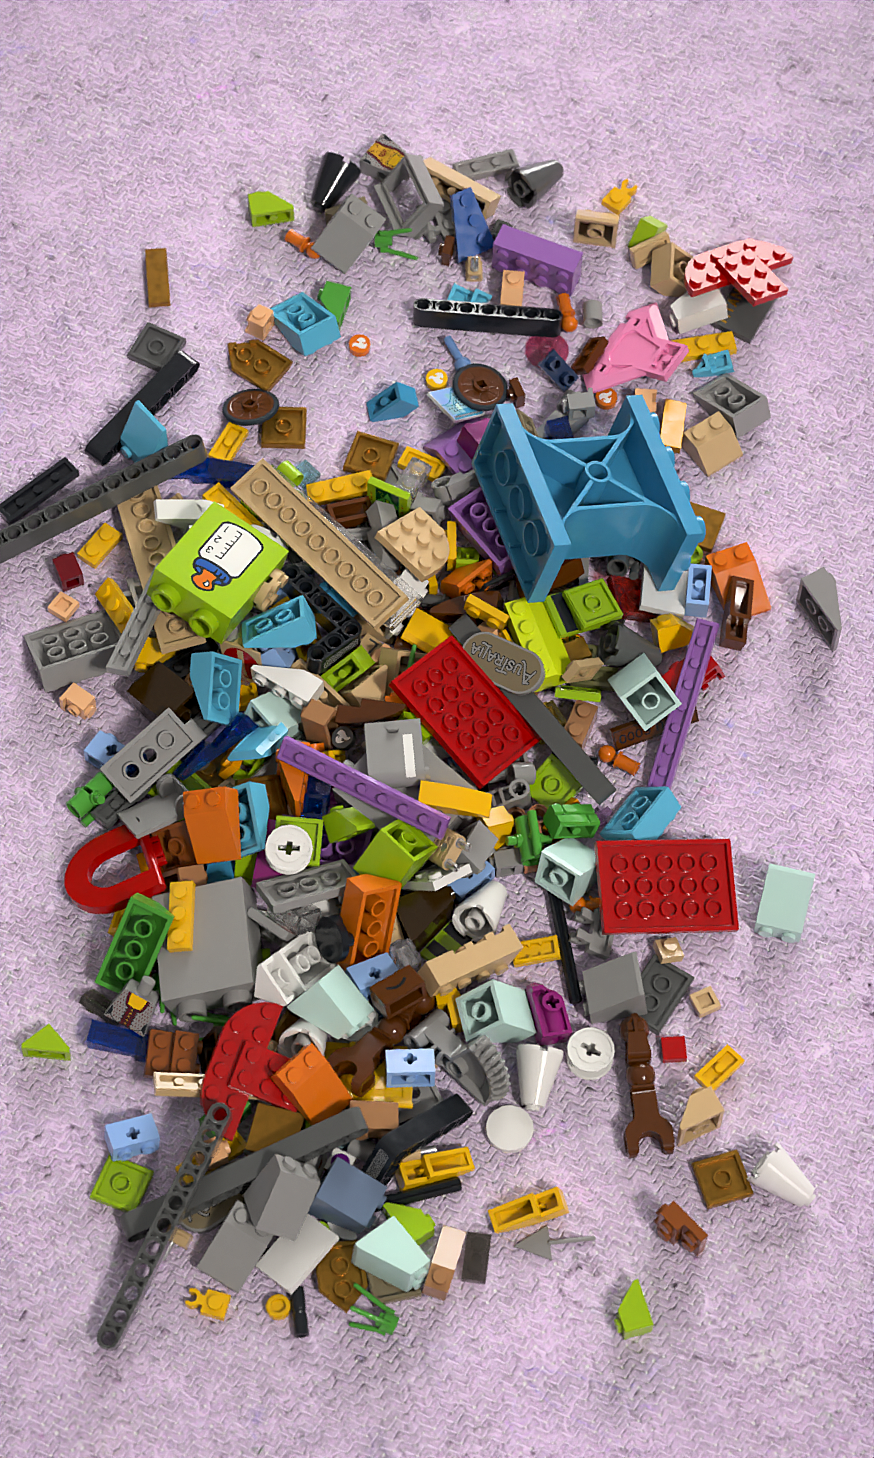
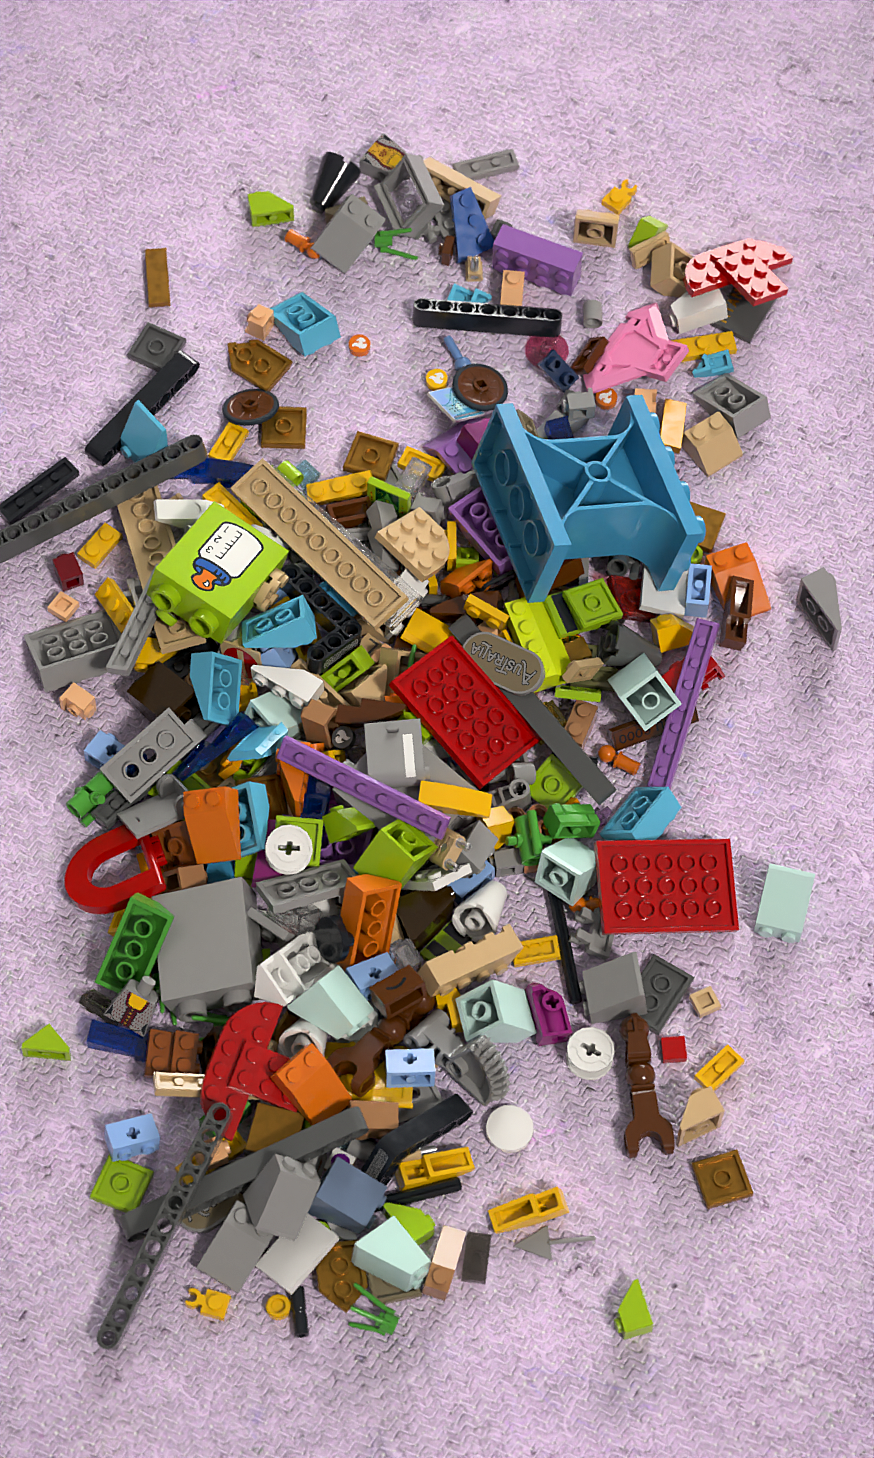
tan piece [162,1224,193,1261] -> none
yellow plate [167,881,196,952] -> none
bright green slope [317,281,351,331] -> none
dark azure slope [366,382,419,422] -> none
dark grey cone [505,159,563,209] -> none
reddish brown plate [506,377,526,408] -> none
white cone [516,1044,563,1112] -> none
orange pin [556,293,578,332] -> none
tan plate [653,937,684,964] -> none
dark orange plate [654,1201,708,1257] -> none
white cone [747,1142,816,1207] -> none
none -> lime tile [156,609,178,627]

